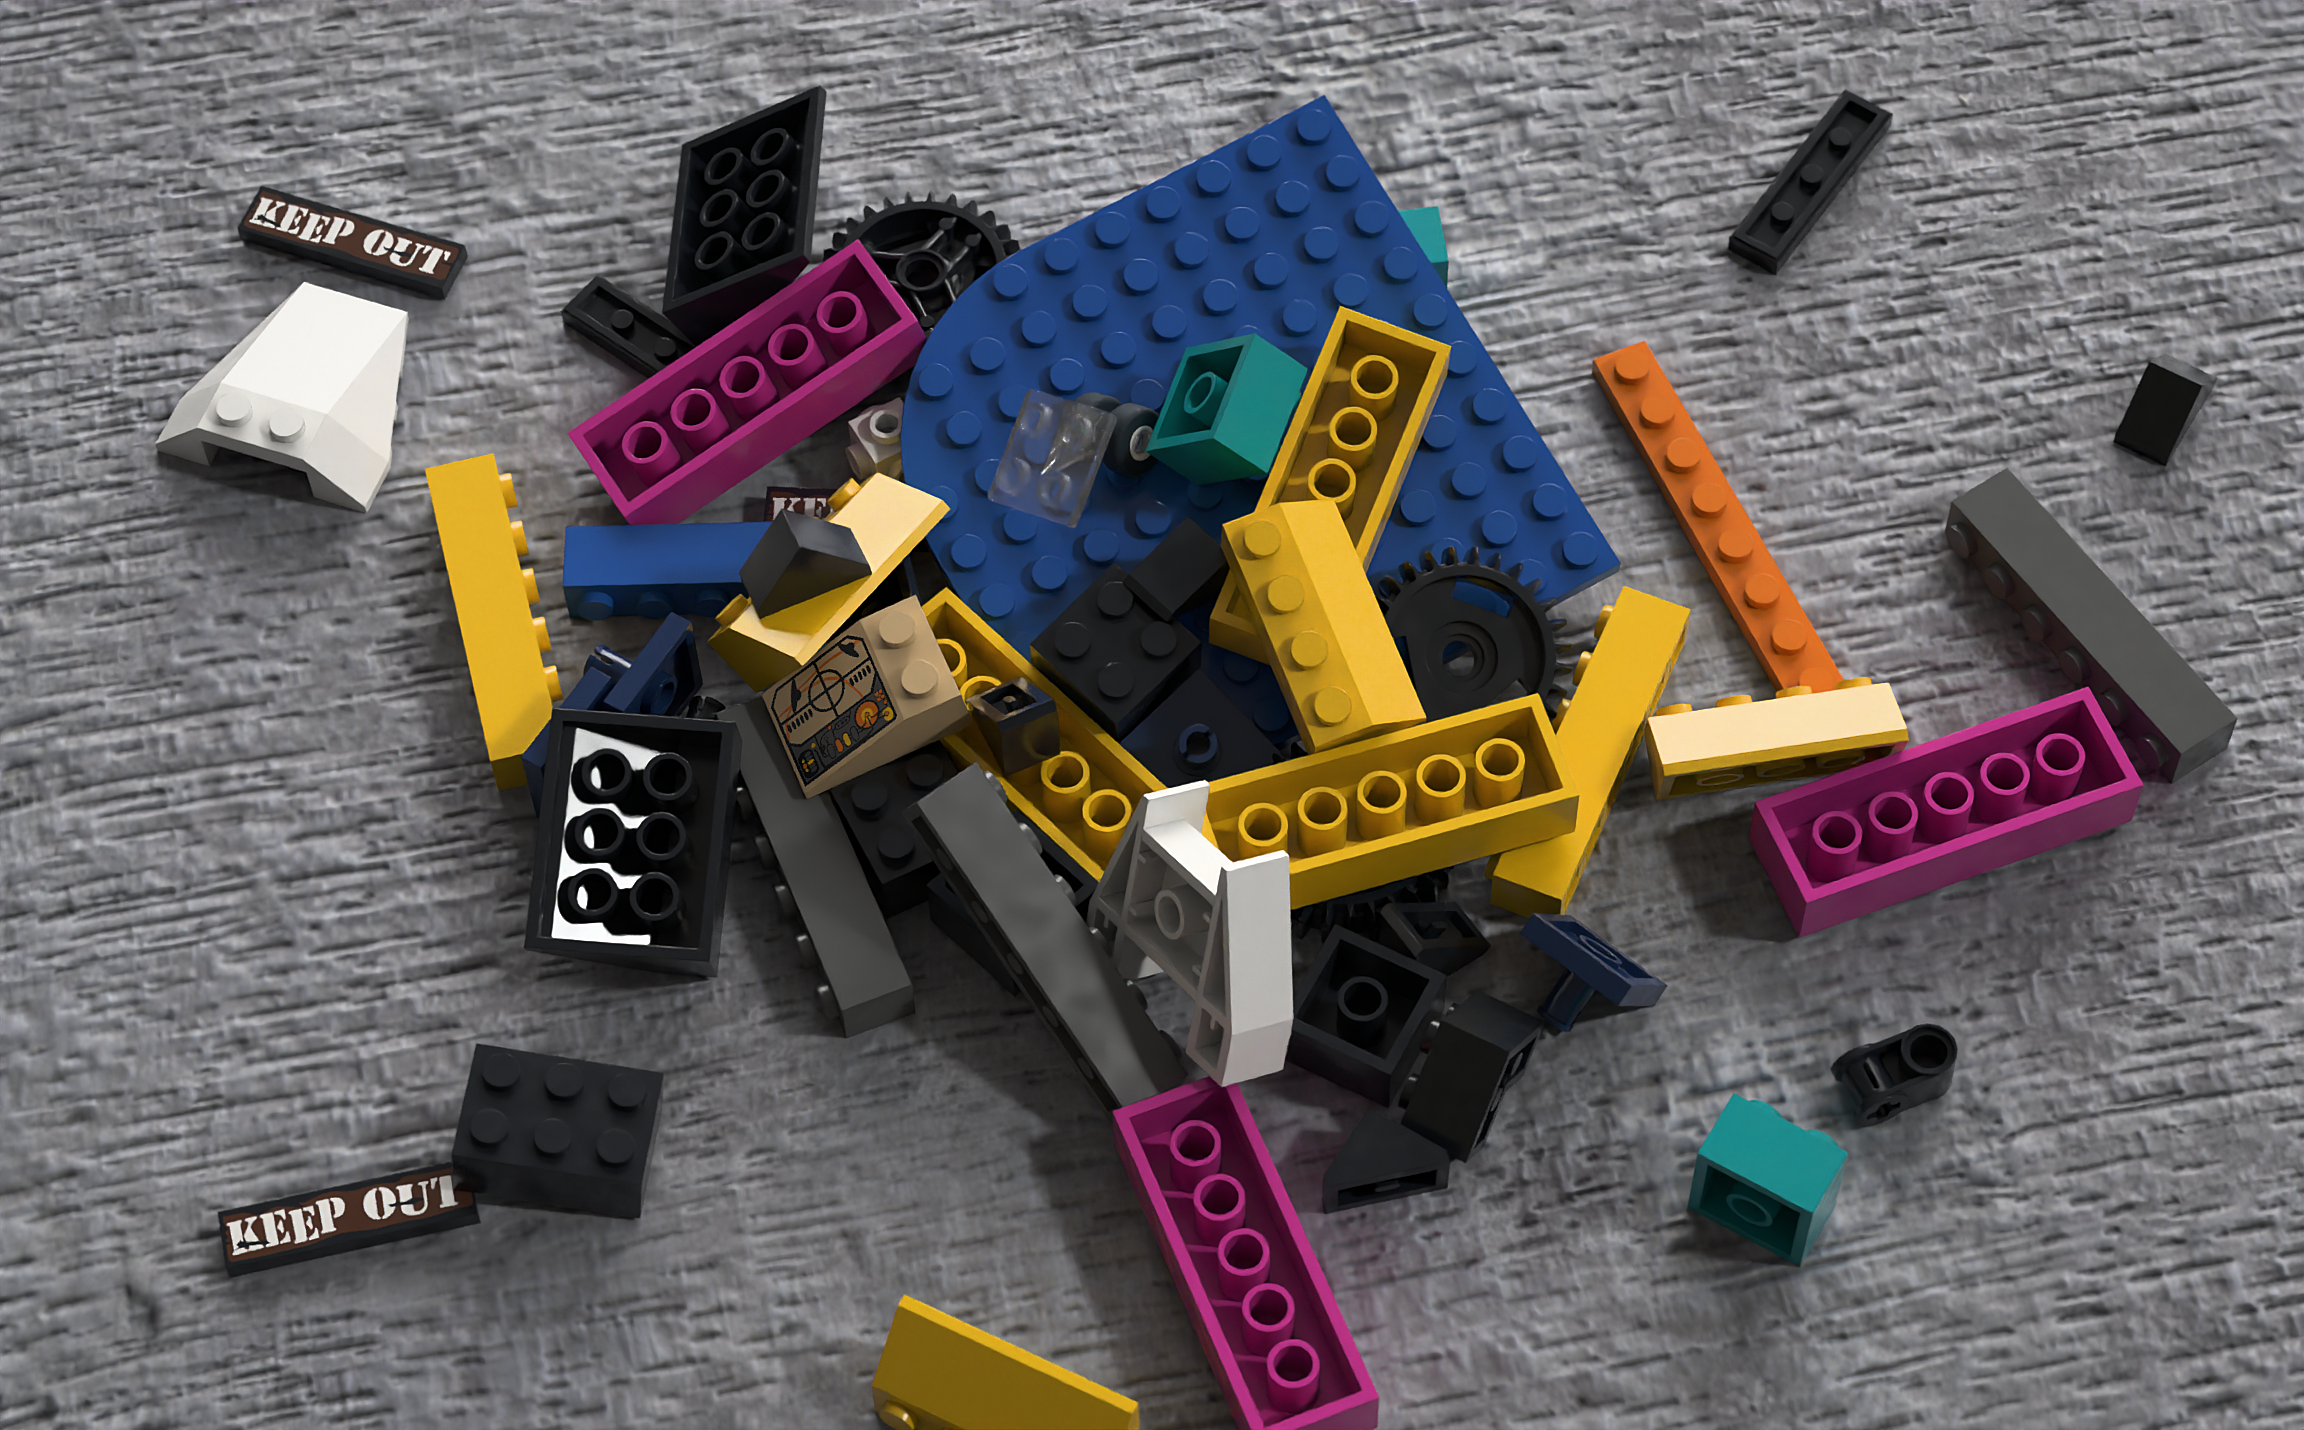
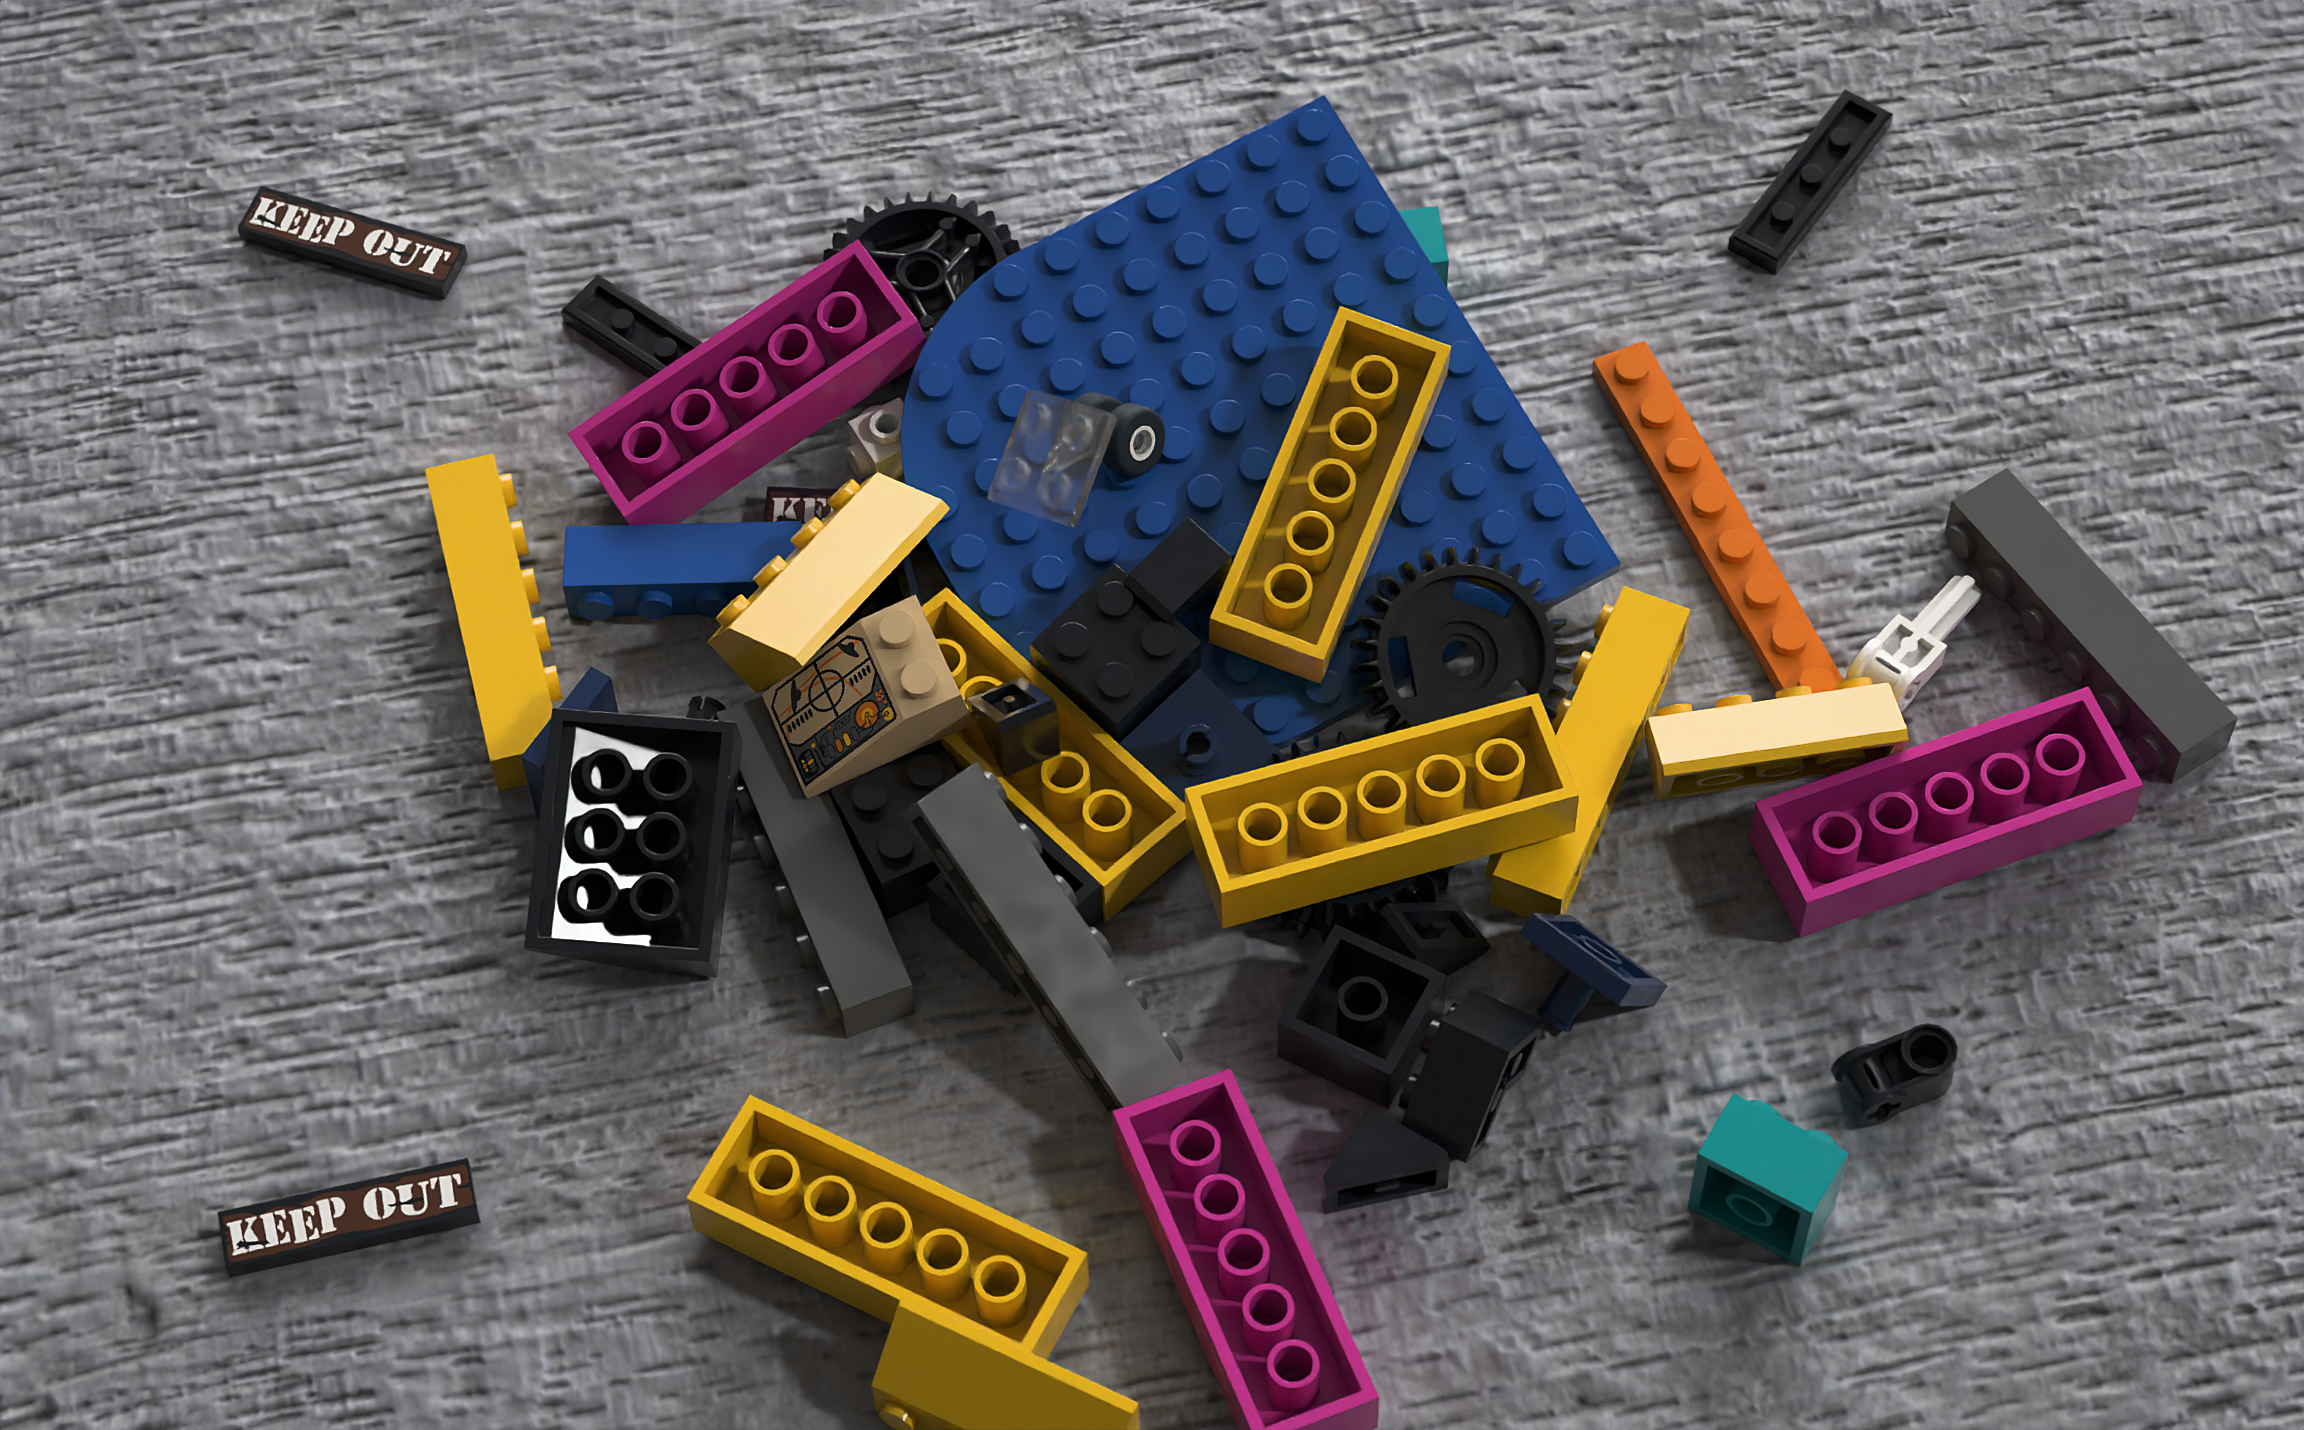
white wedge [155,282,409,513] -> none
black brick [451,1043,664,1219] -> none
dark blue tile [583,612,703,717] -> none
black slope [662,85,827,346] -> none
black slope [739,508,872,619] -> none
white wedge [1086,780,1293,1087] -> none
teal brick [1145,333,1308,485] -> none
yellow slope [1221,499,1426,755] -> none
black slope [2113,354,2217,466] -> none
none -> yellow brick [686,1095,1089,1360]
none -> white connector [1845,575,1982,712]

